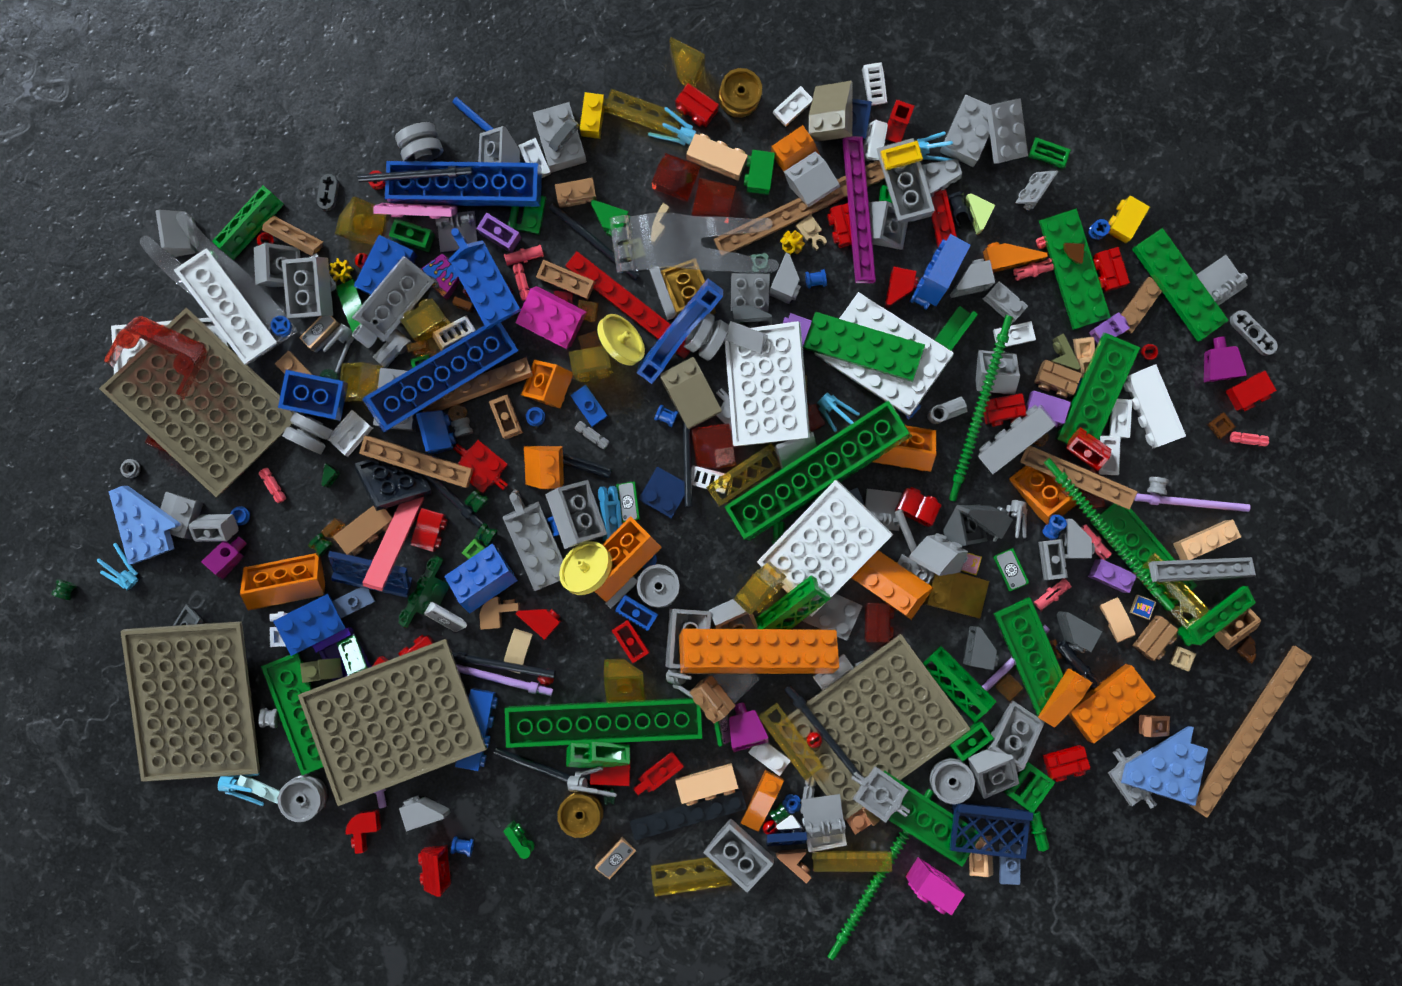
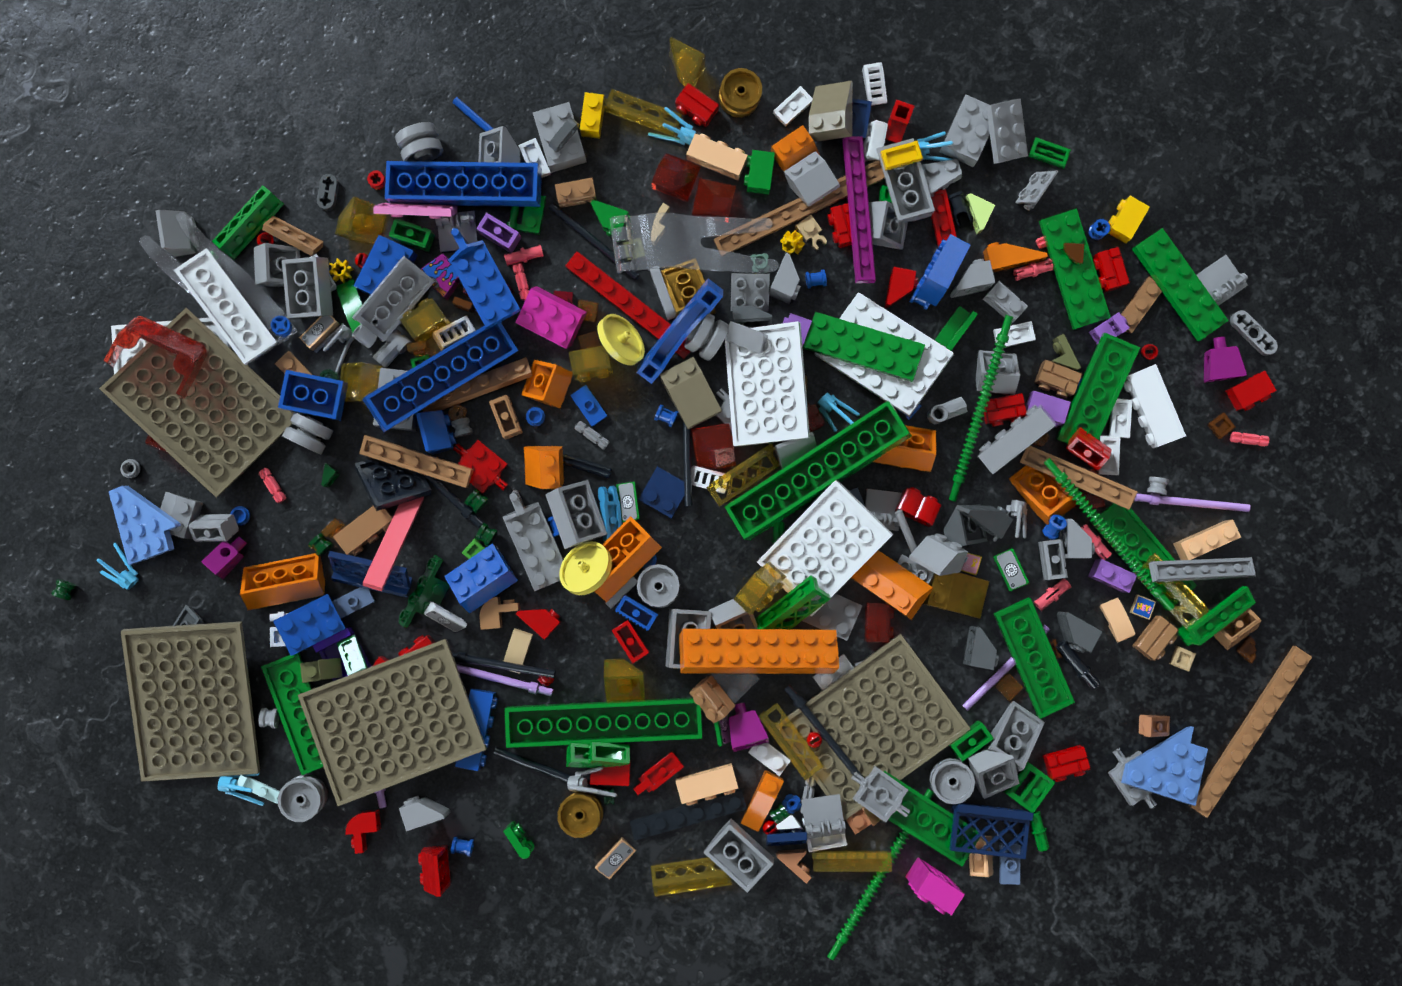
white plate [327,410,373,457] -> none
black bar [358,166,473,182] -> none
red brick [411,508,448,552] -> none
medium nougat plate [536,260,596,300] -> none
light grey plant [666,668,709,698] -> none
green fence [923,646,997,722] -> none
orange slope [1038,668,1092,728] -> none
orange brick [1068,664,1156,743] -> none
light nougat slope [1073,337,1095,378] -> none

